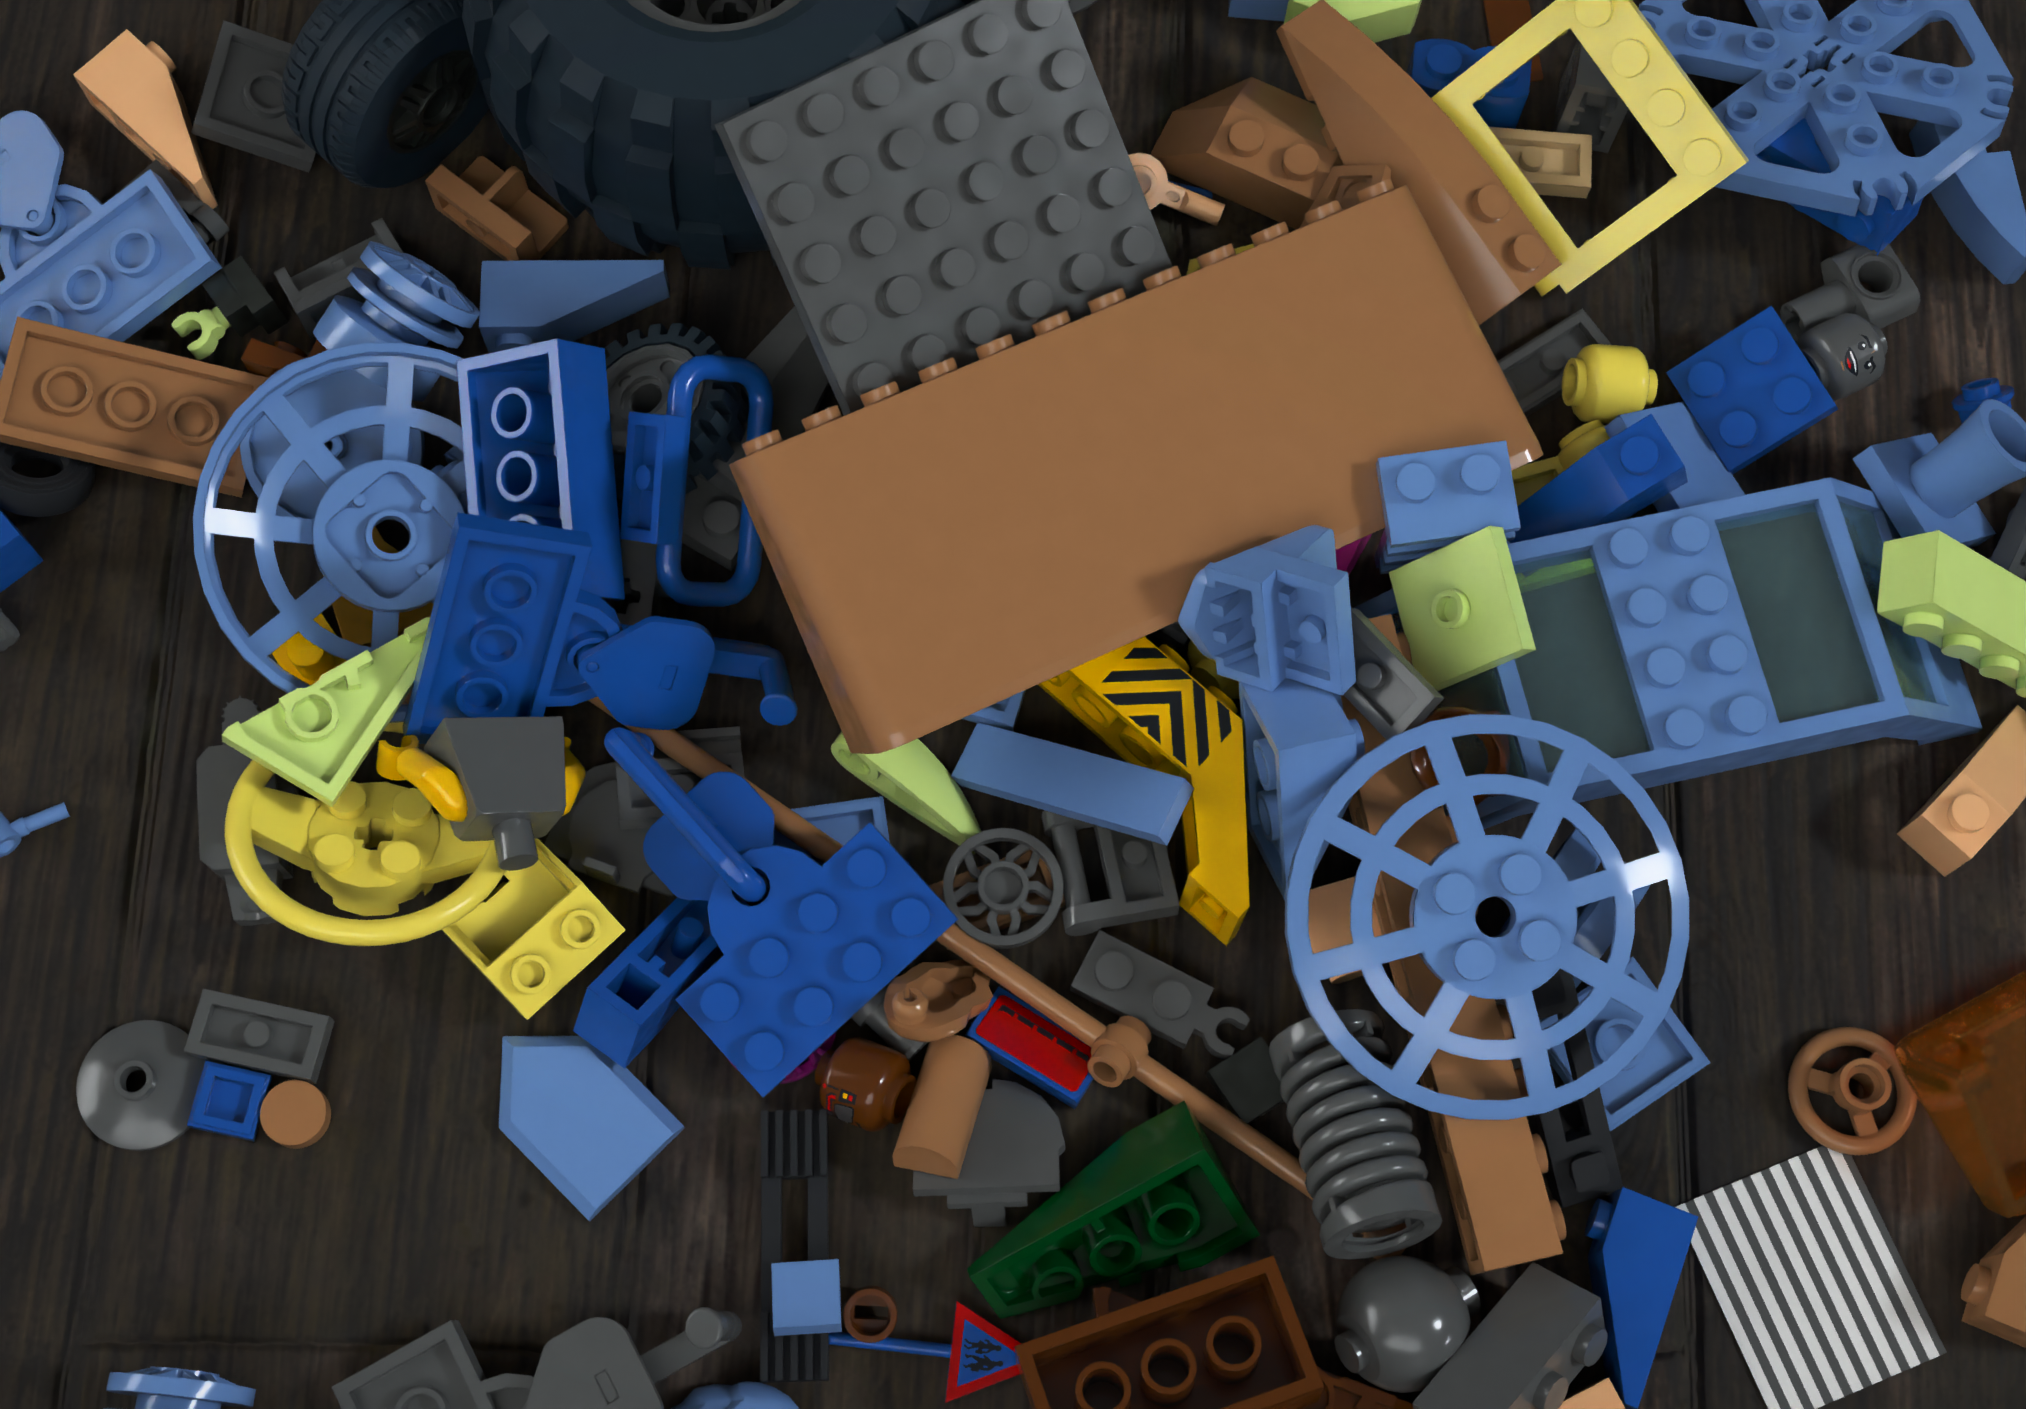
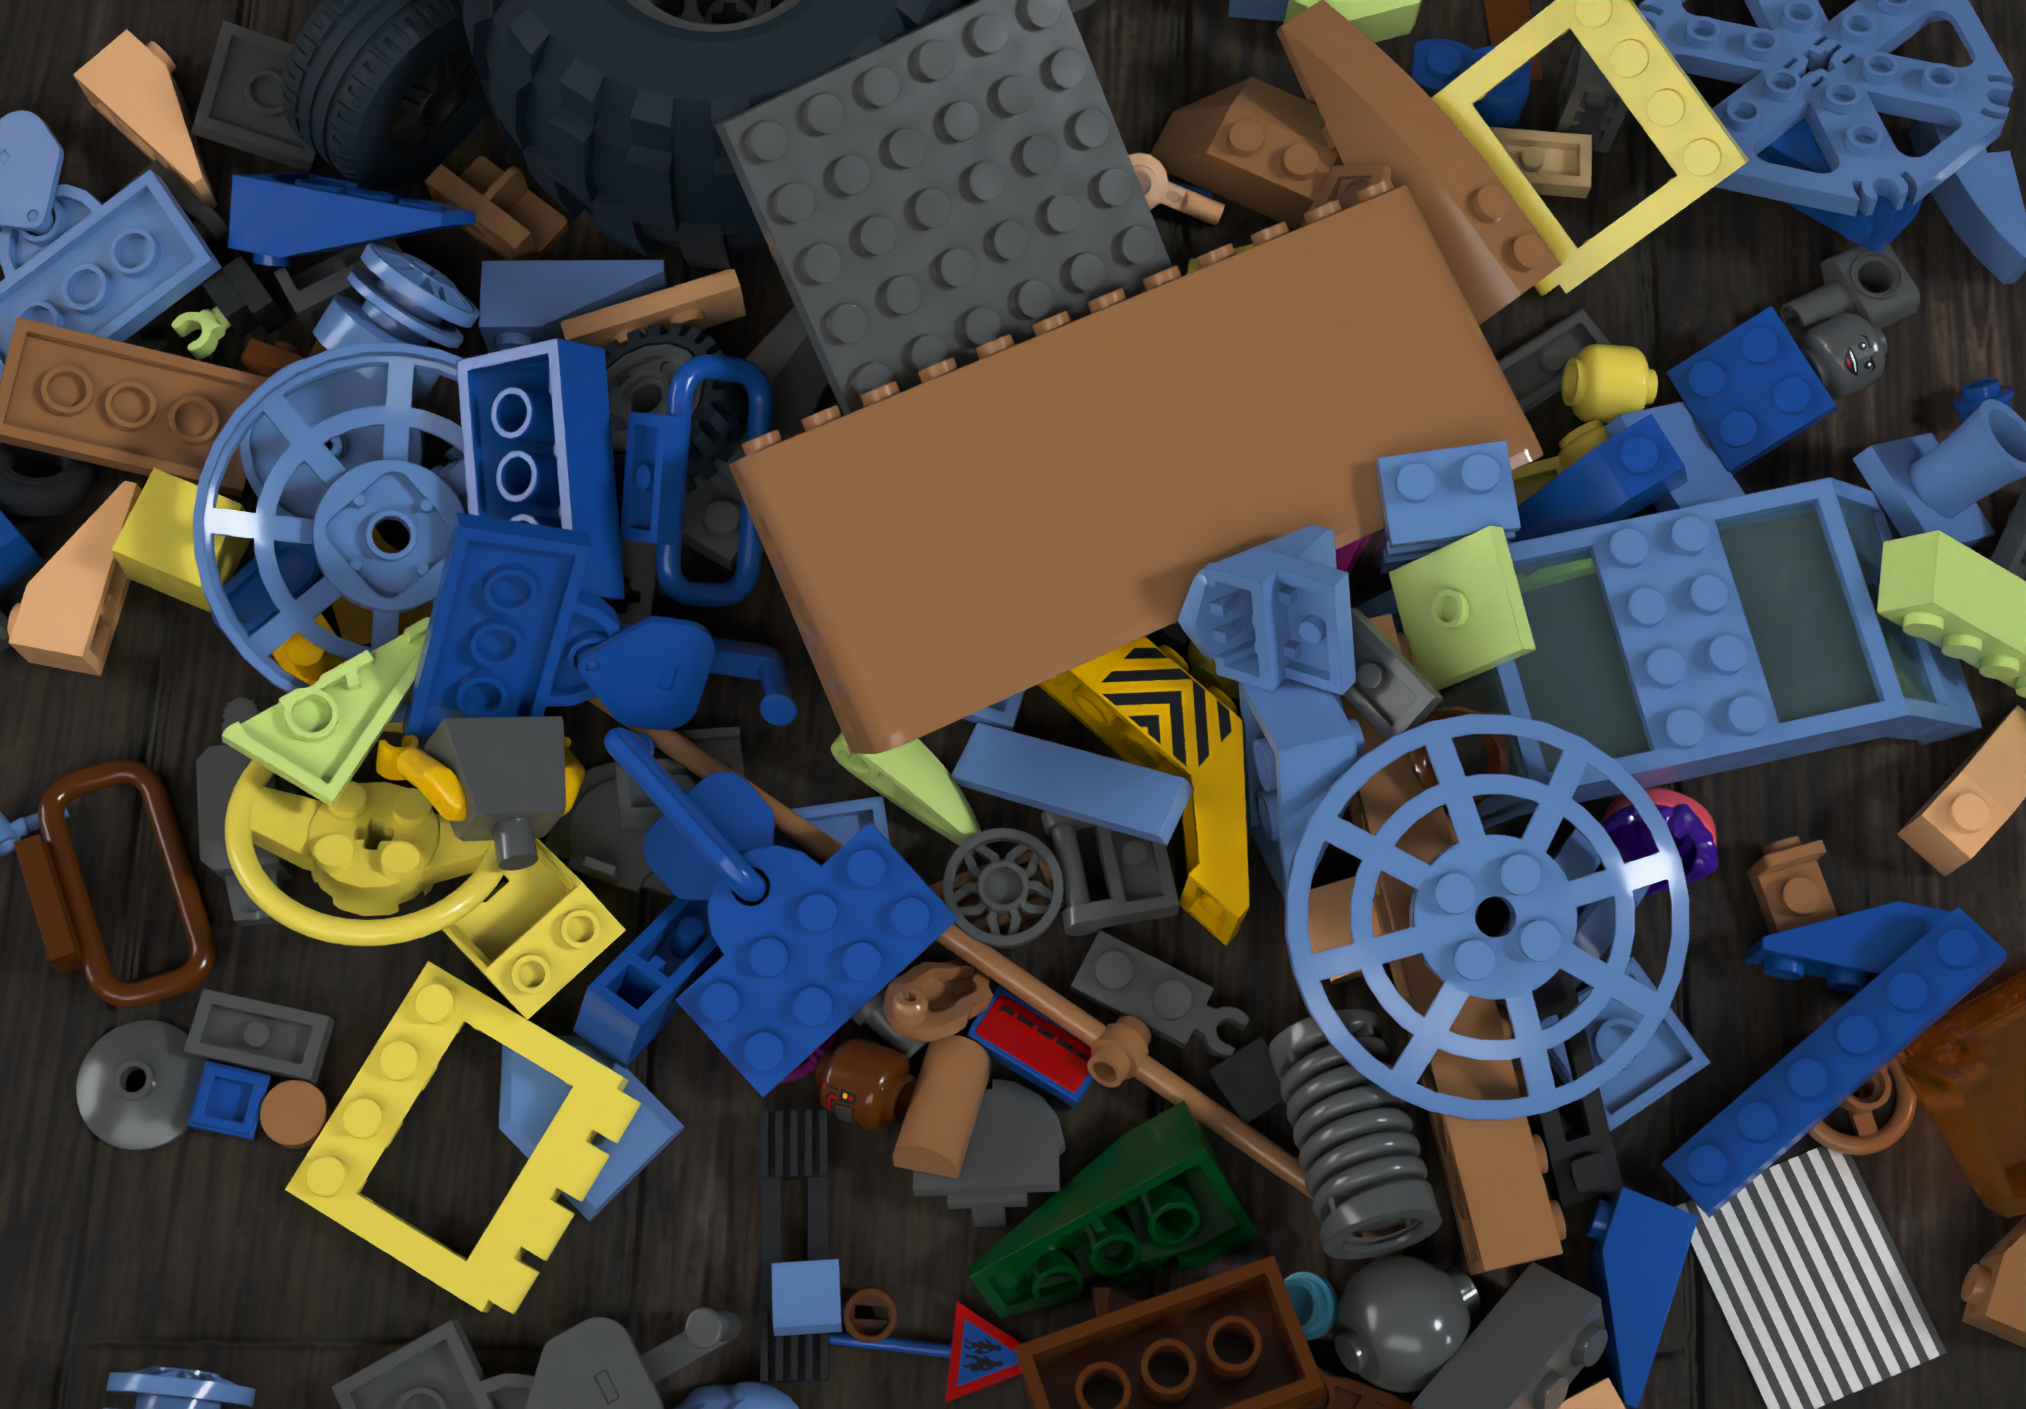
none -> light nougat slope [7,481,142,676]
none -> reddish brown bar [13,759,217,1009]
none -> light yellow head [111,467,251,613]
none -> blue tile [211,541,324,637]
none -> blue wedge [228,172,476,267]
none -> light yellow hinge [285,961,642,1314]
none -> light nougat plate [560,269,746,359]
none -> medium azure plate [1284,1272,1338,1340]
none -> dark purple hair [1600,787,1719,897]
none -> blue plate [1662,906,2007,1218]
none -> blue slope [1744,901,1951,993]
none -> medium nougat bracket [1747,836,1838,935]

